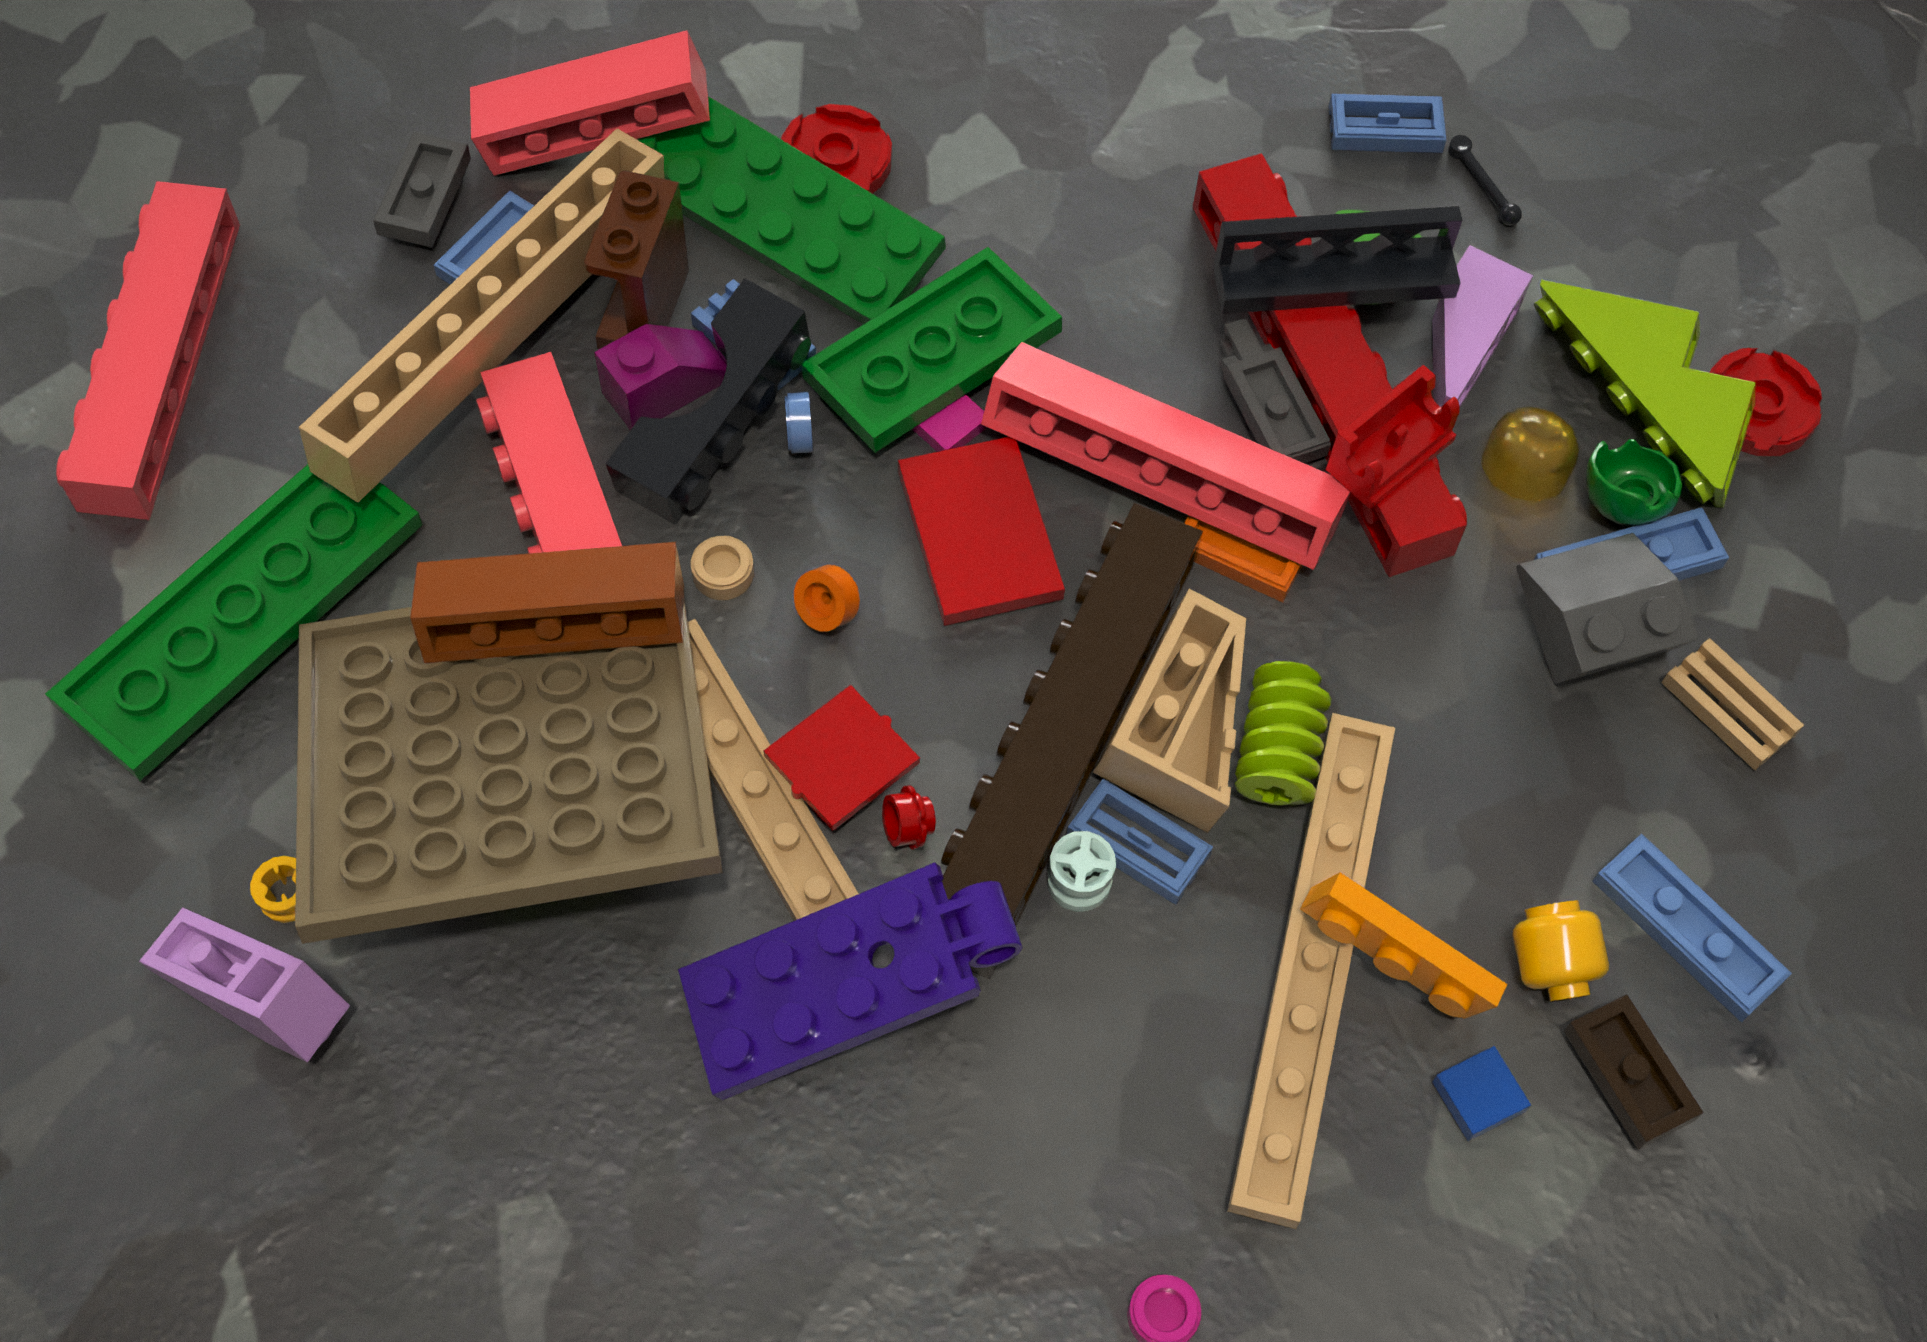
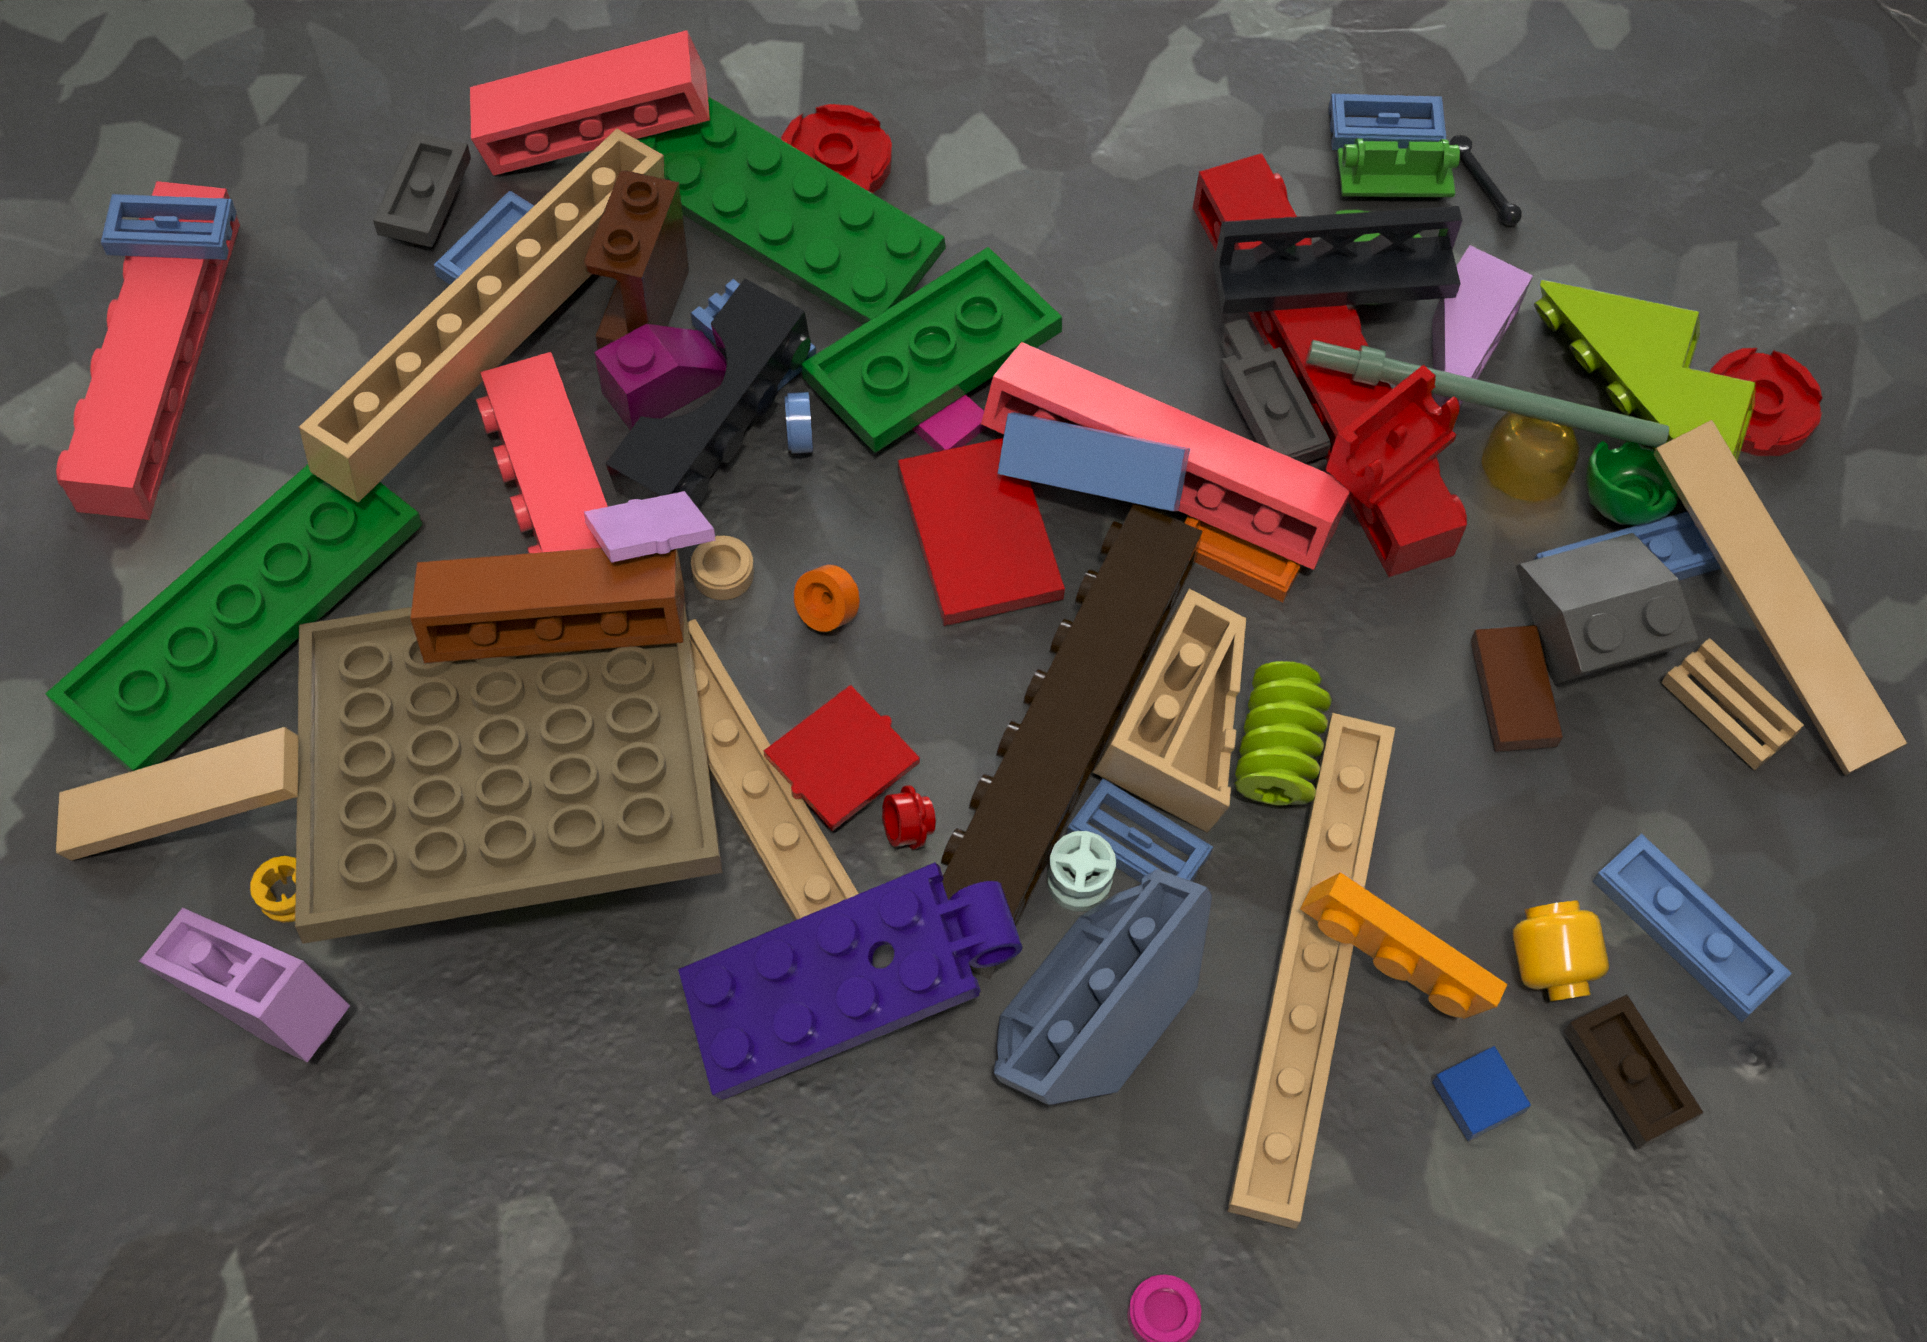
none -> tan tile [56,727,298,861]
none -> medium blue tile [101,194,236,260]
none -> lavender piece [584,491,716,562]
none -> sand blue wedge [994,869,1212,1105]
none -> medium blue tile [998,412,1190,511]
none -> sand green bar [1306,339,1669,448]
none -> bright green hinge [1337,138,1460,197]
none -> reddish brown tile [1471,625,1563,752]
none -> tan tile [1654,420,1907,776]

